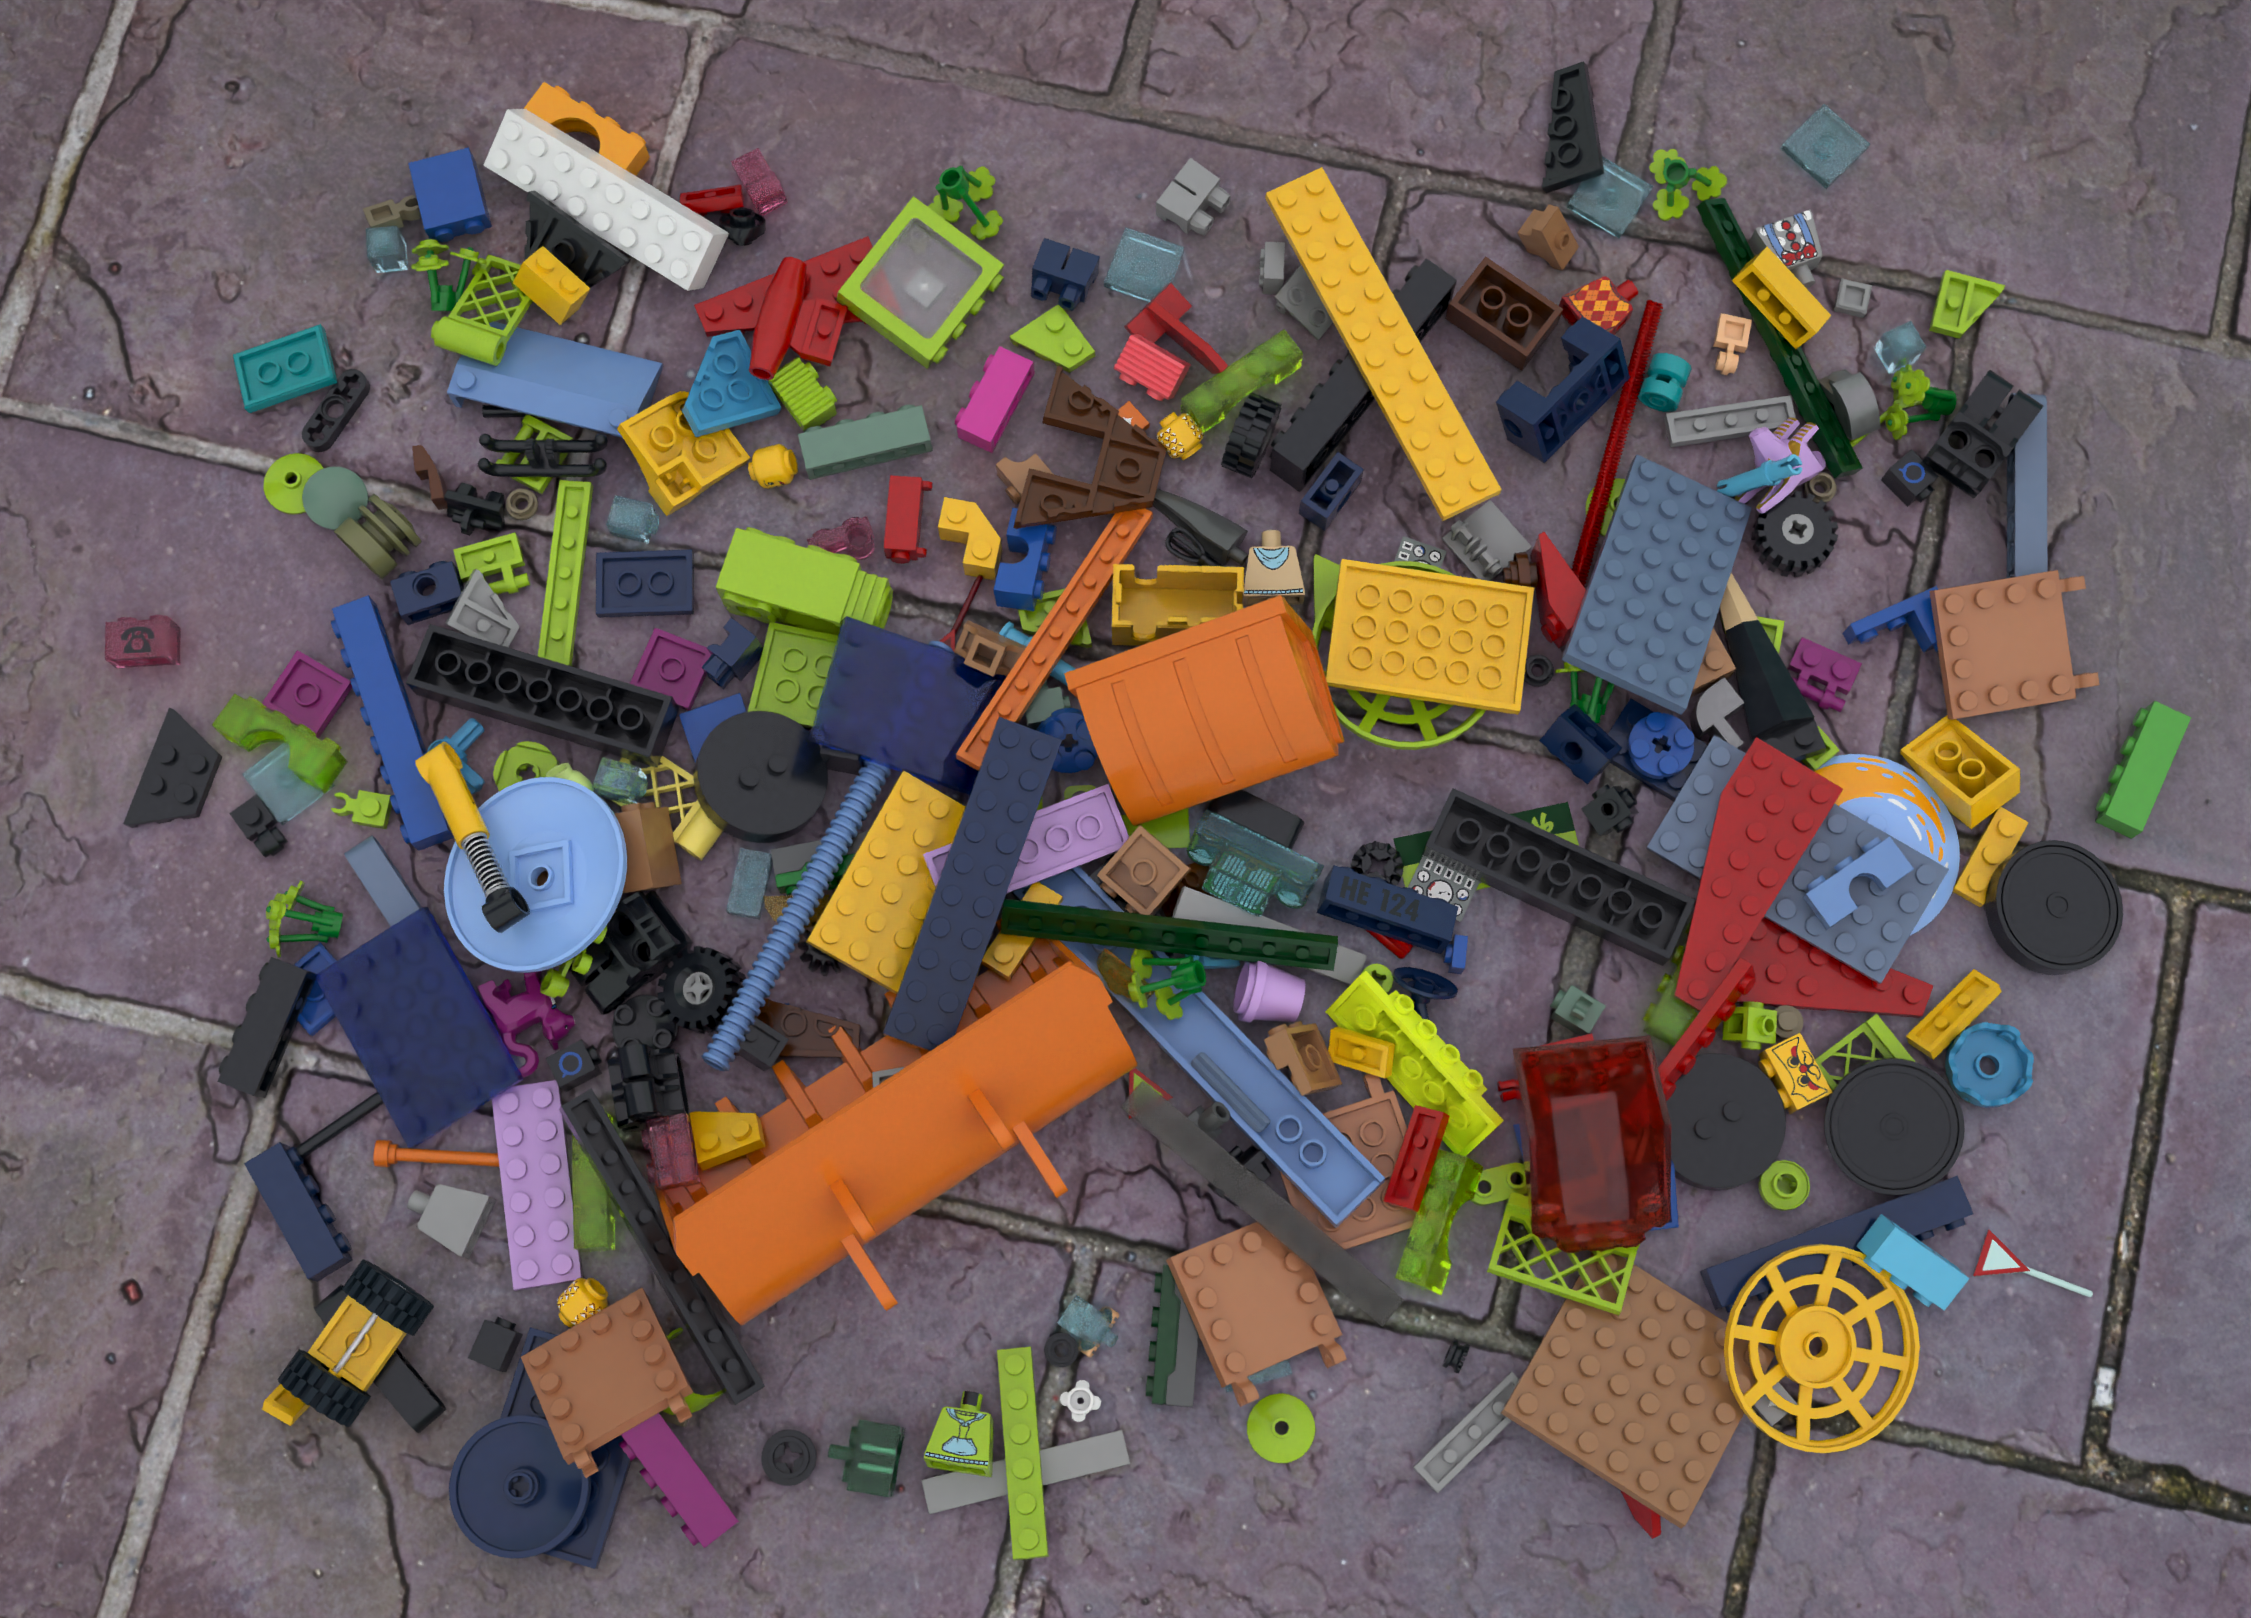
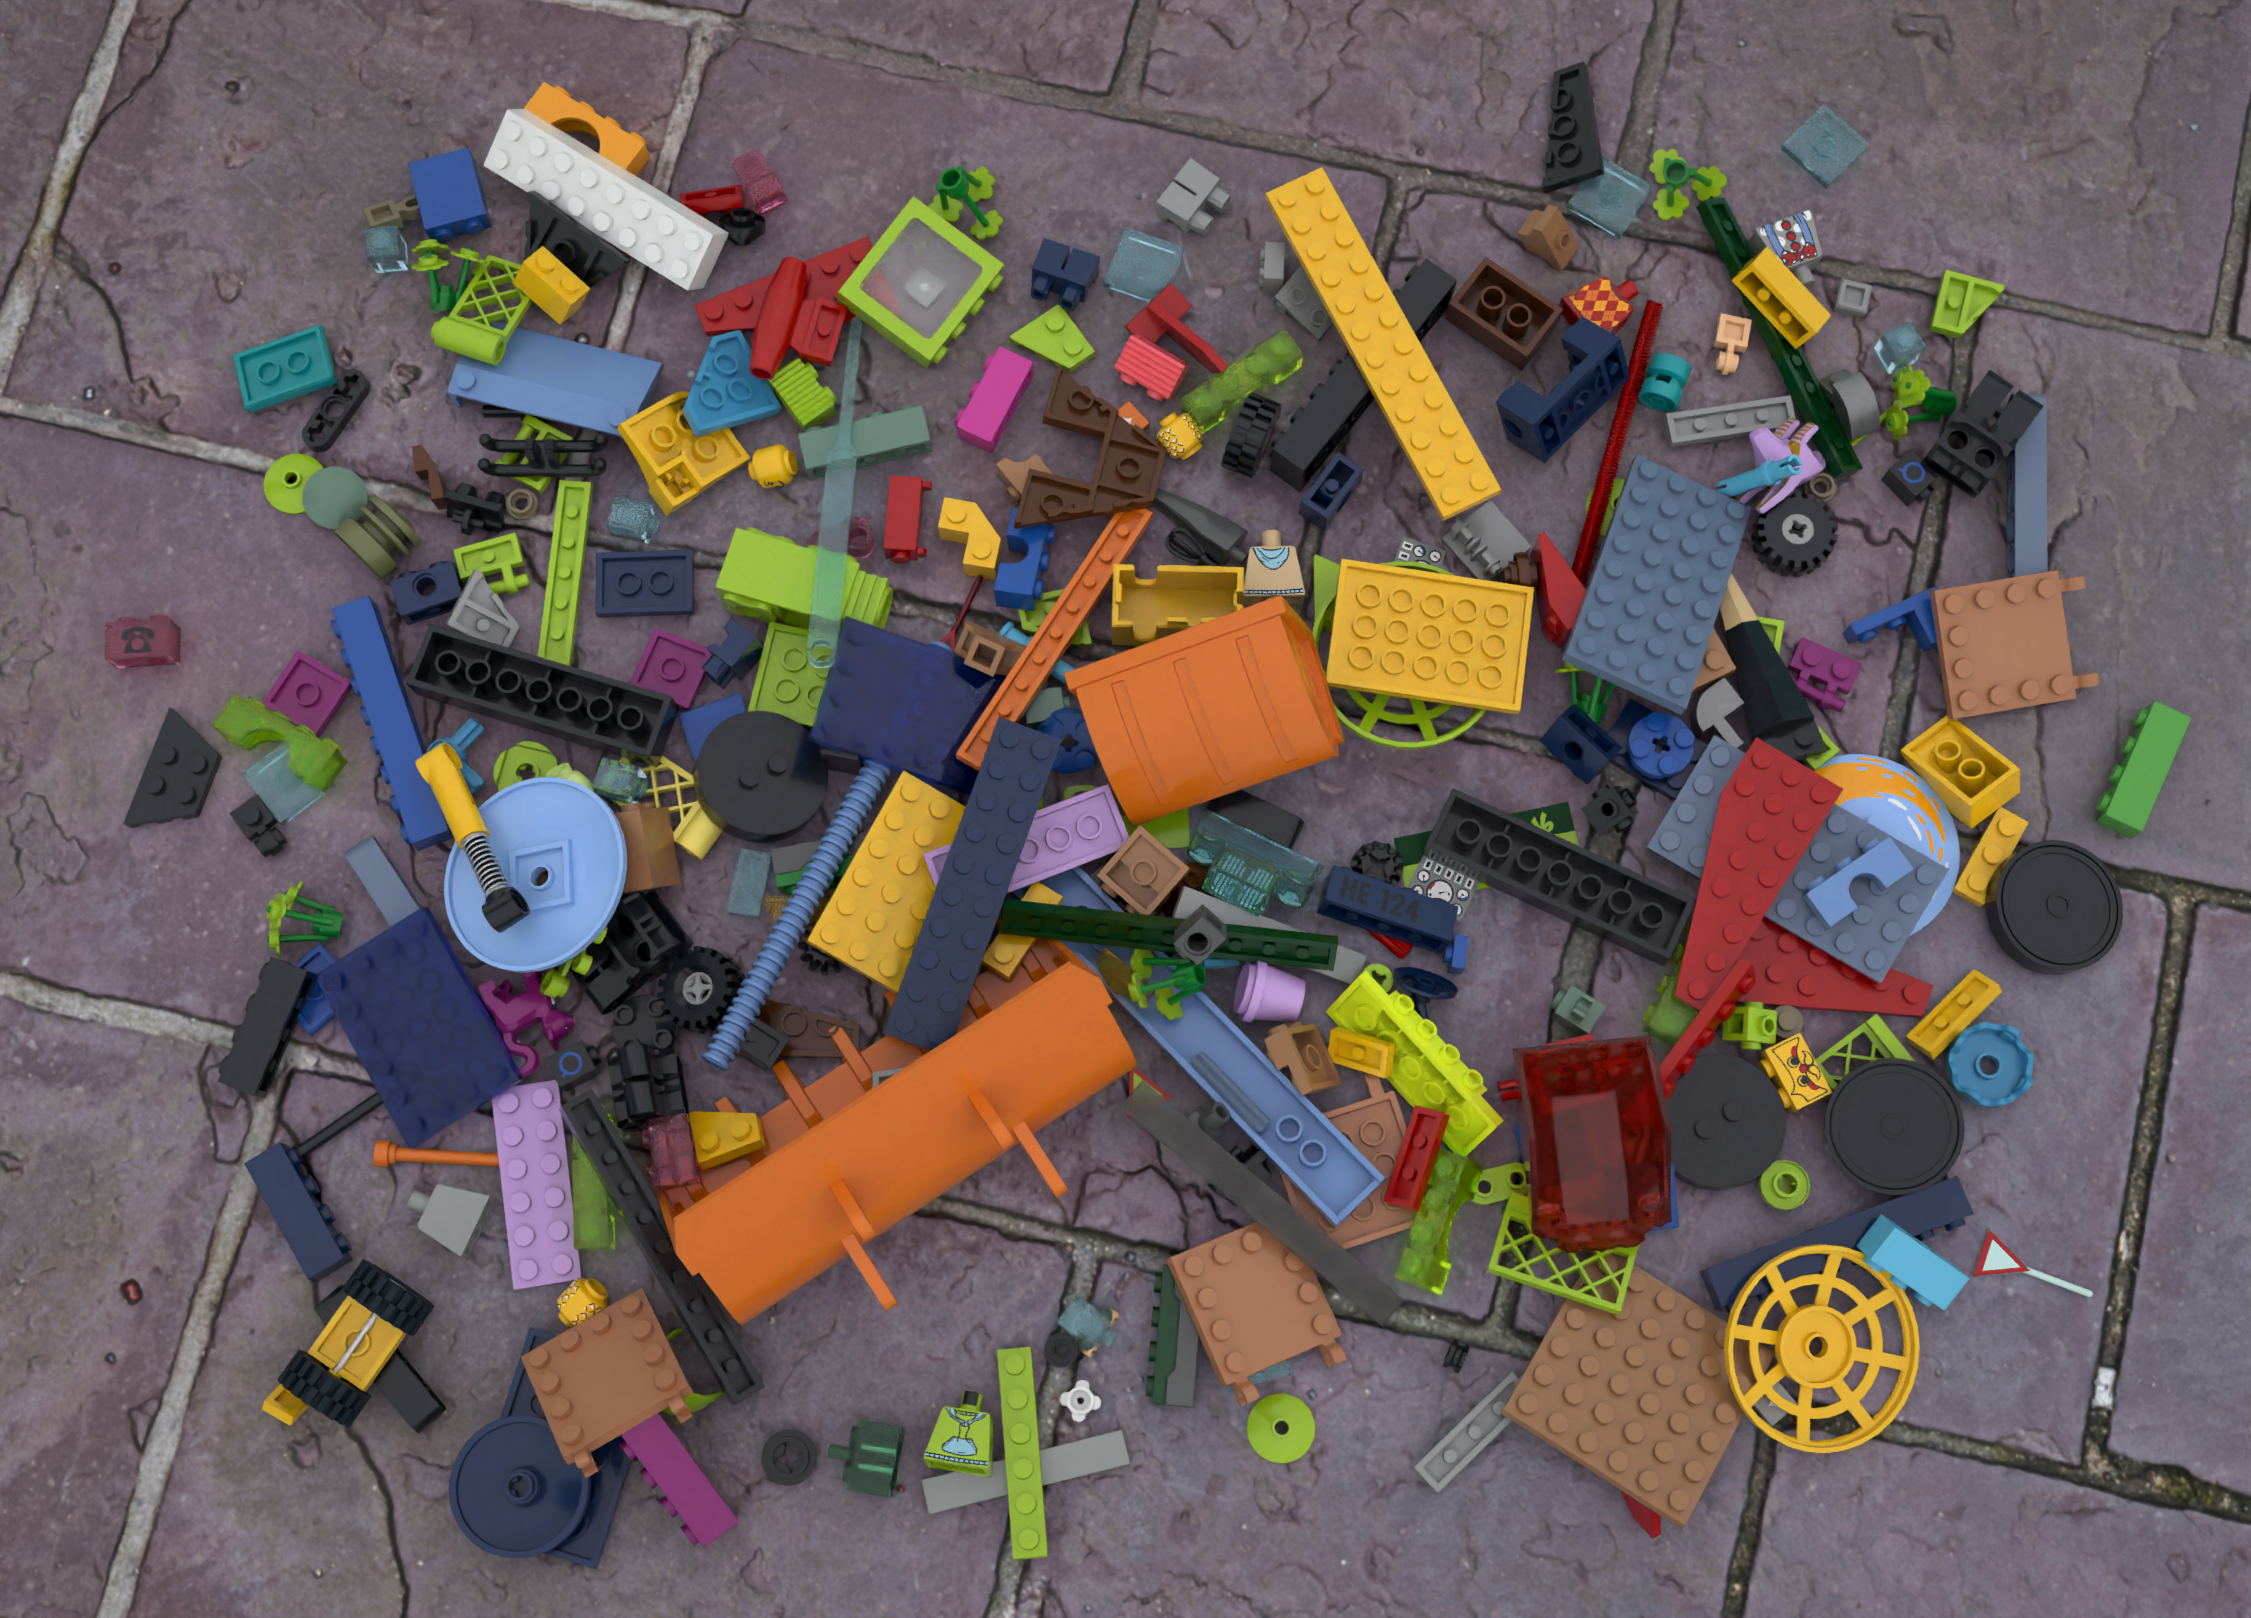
lime plate [331,790,392,829] -> none
black brick [468,1317,523,1372] -> none
black plate [1524,655,1554,687] -> none
none -> clear light blue piece [807,317,862,668]
none -> dark grey brick [1173,904,1227,965]

